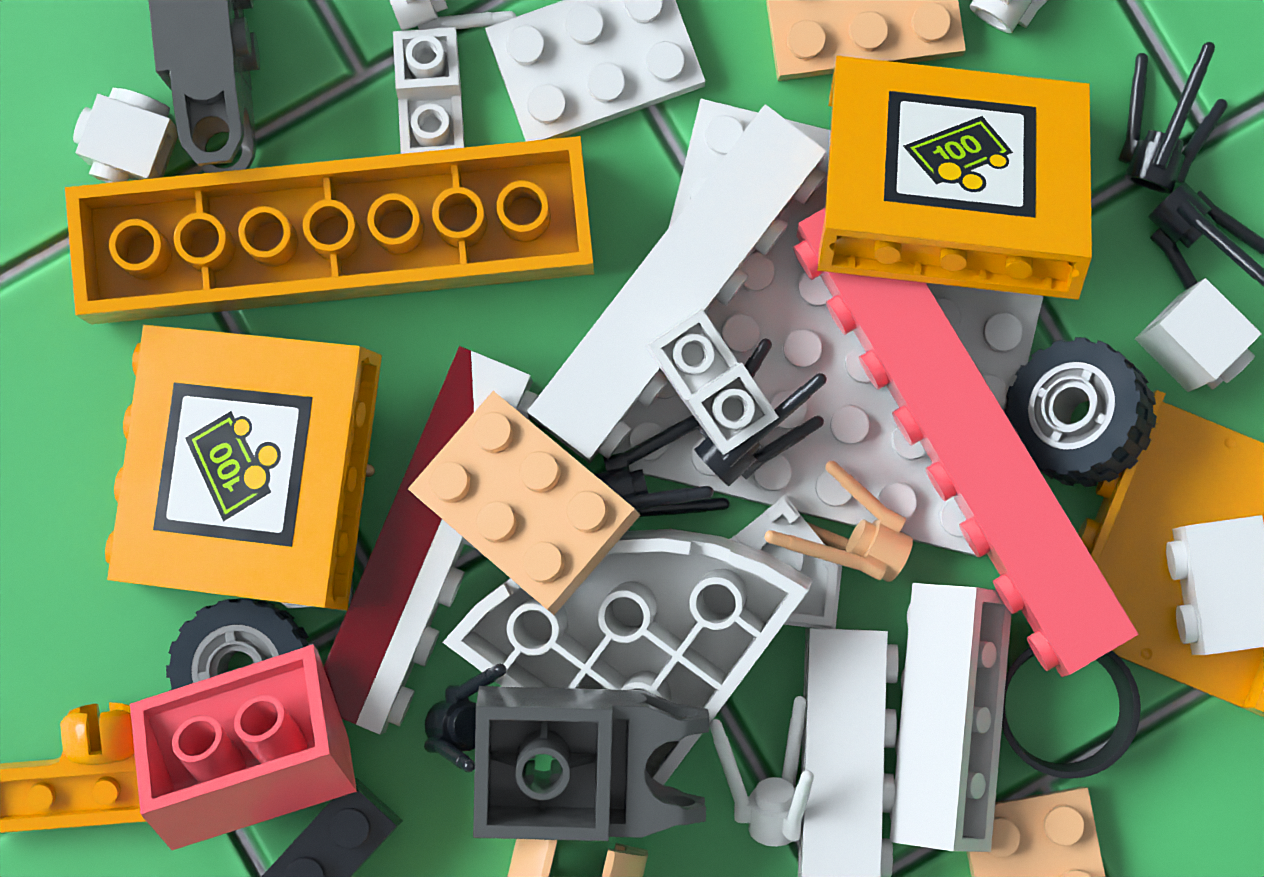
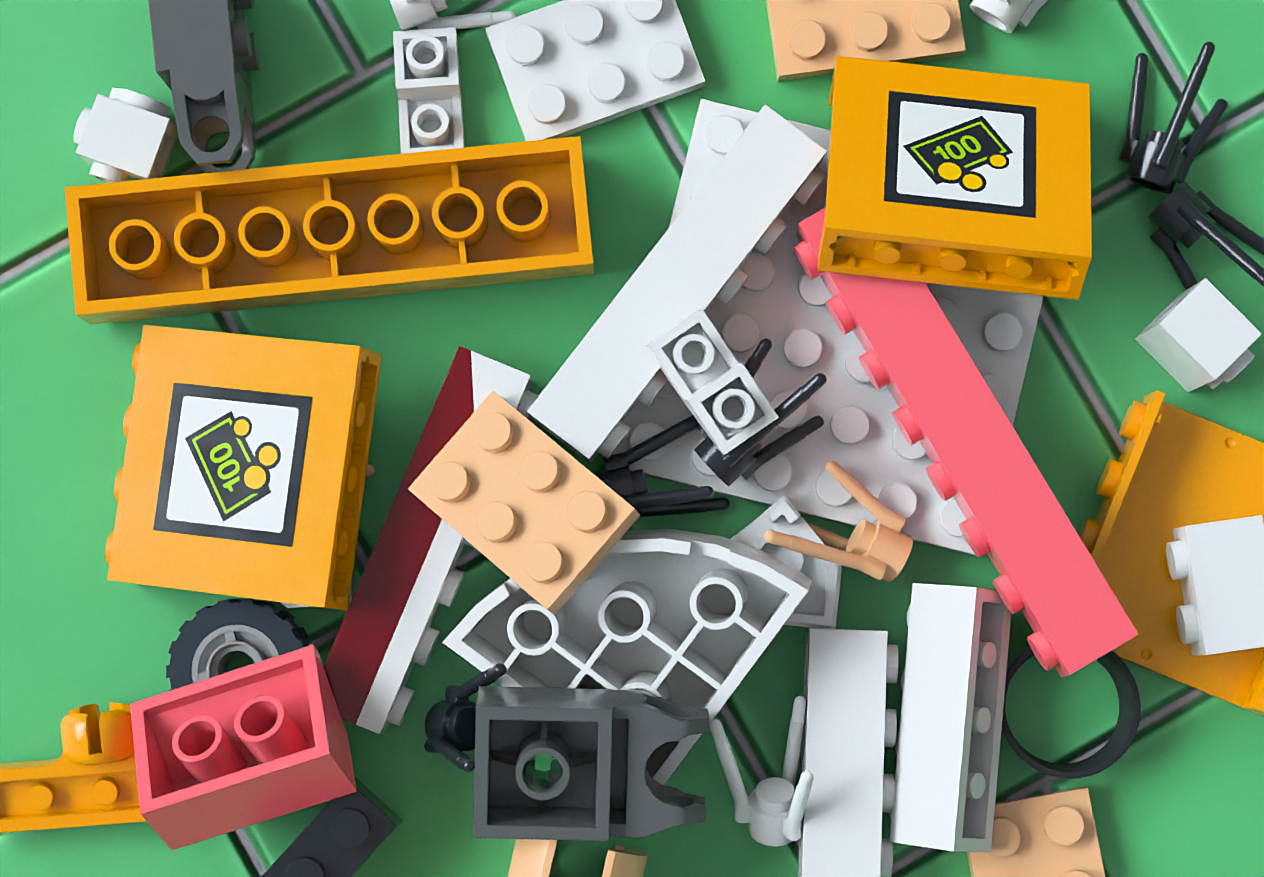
black wheel [1004,337,1157,487] -> none

